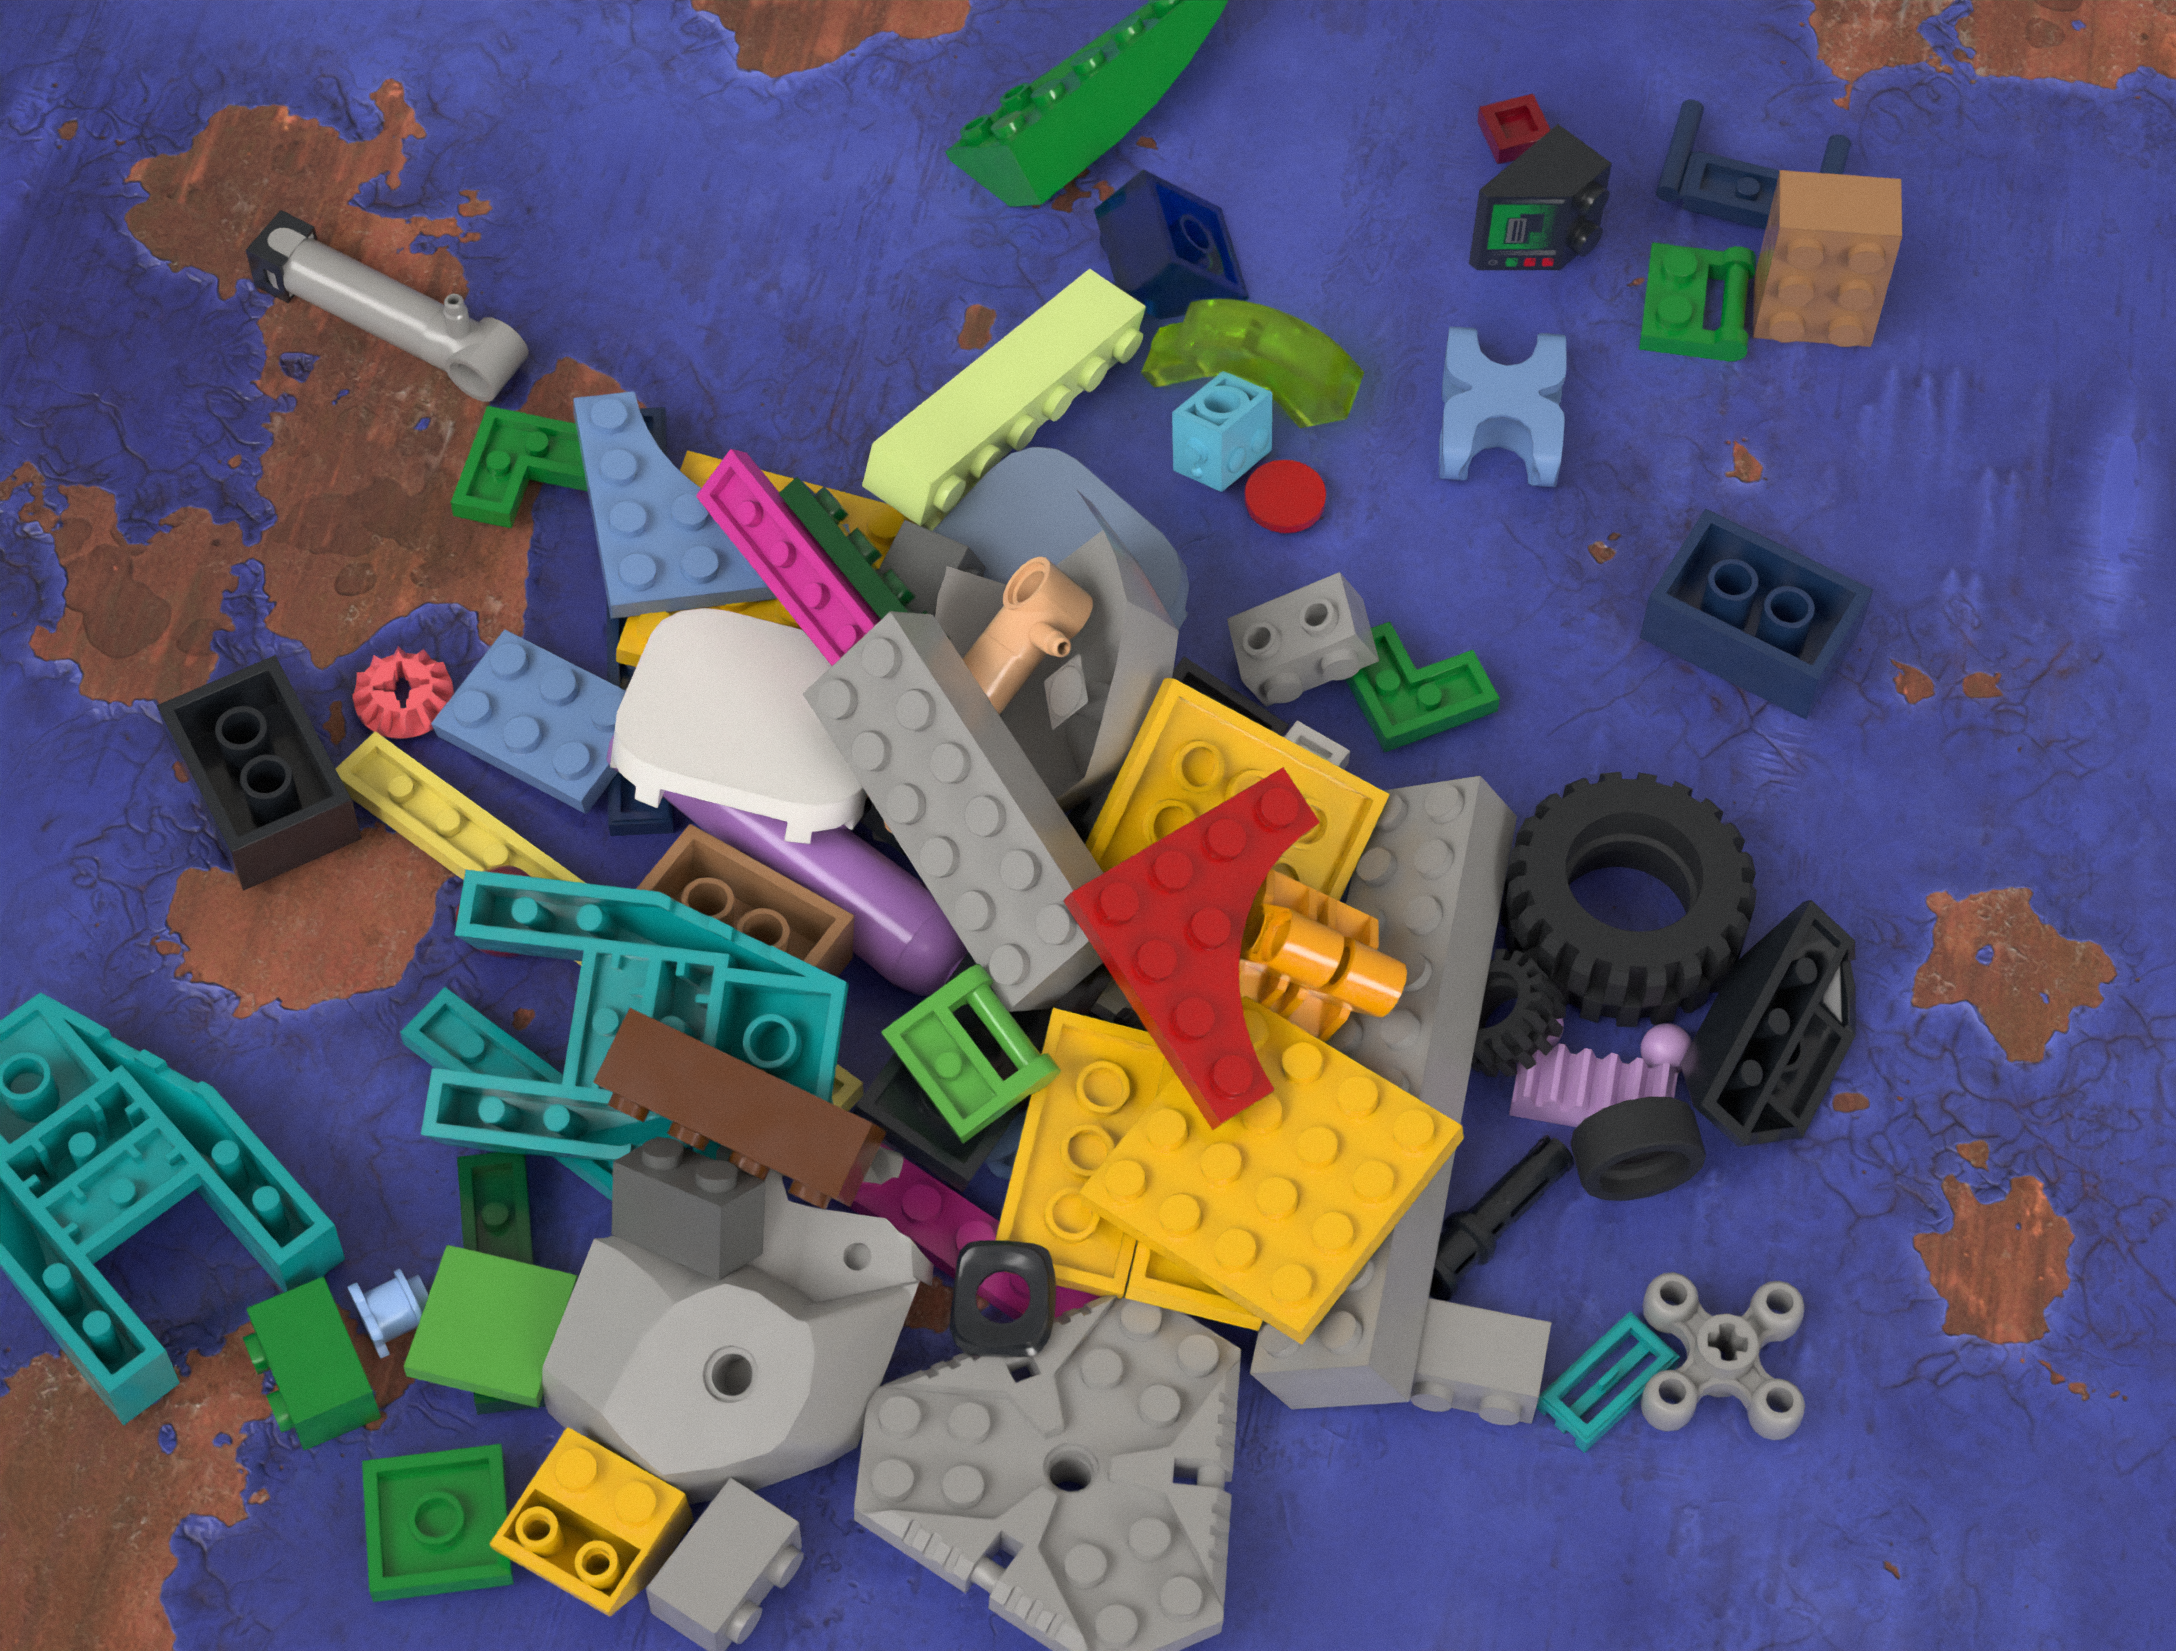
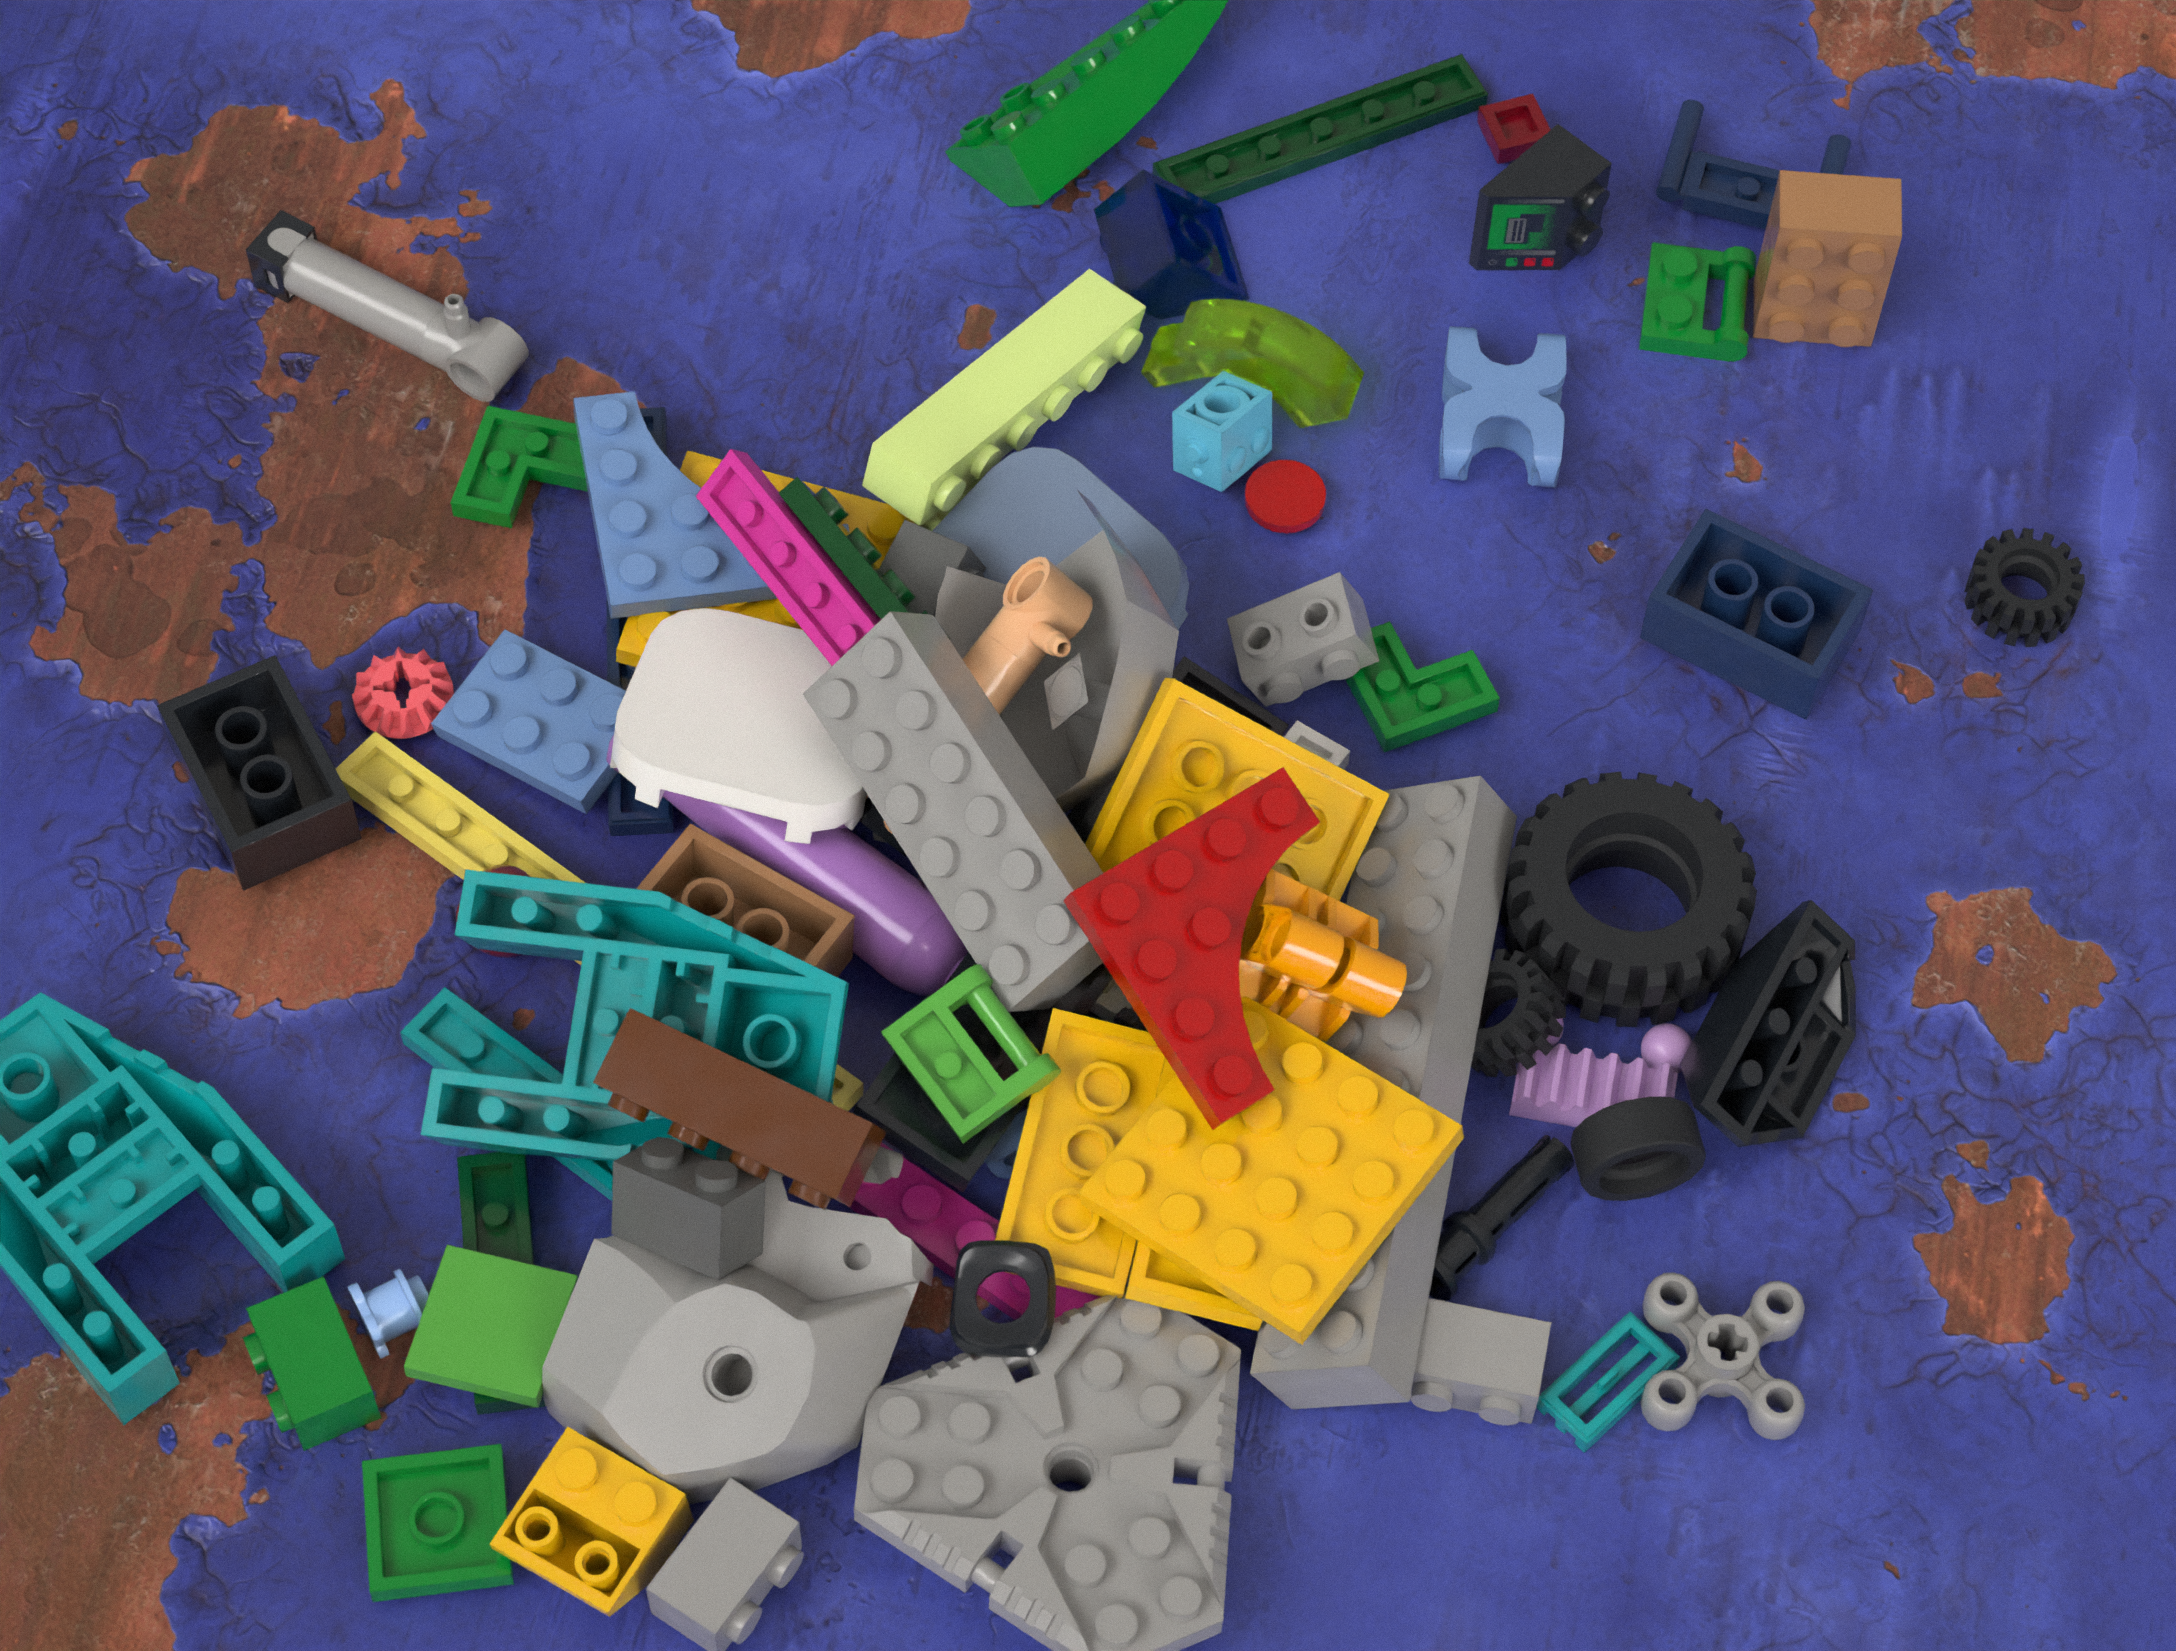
none -> dark green tile [1152,54,1488,217]
none -> black tyre [1964,528,2085,647]

